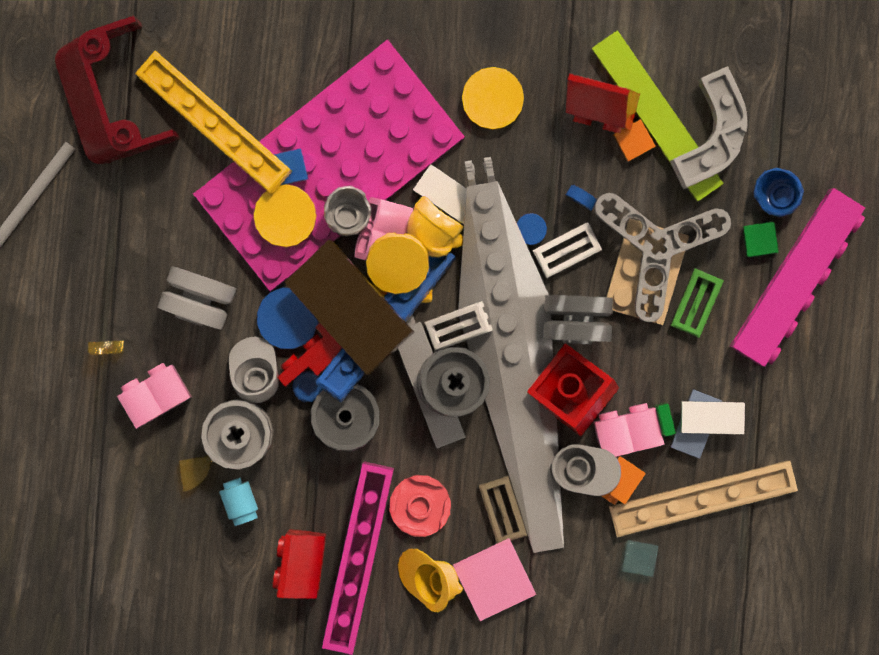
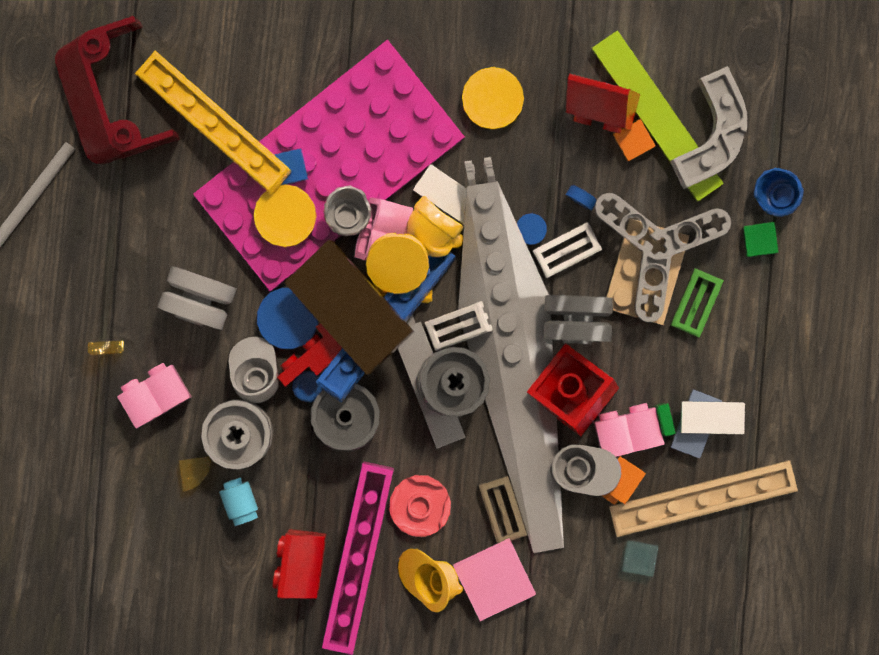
dark pink brick [729,188,865,367] -> none

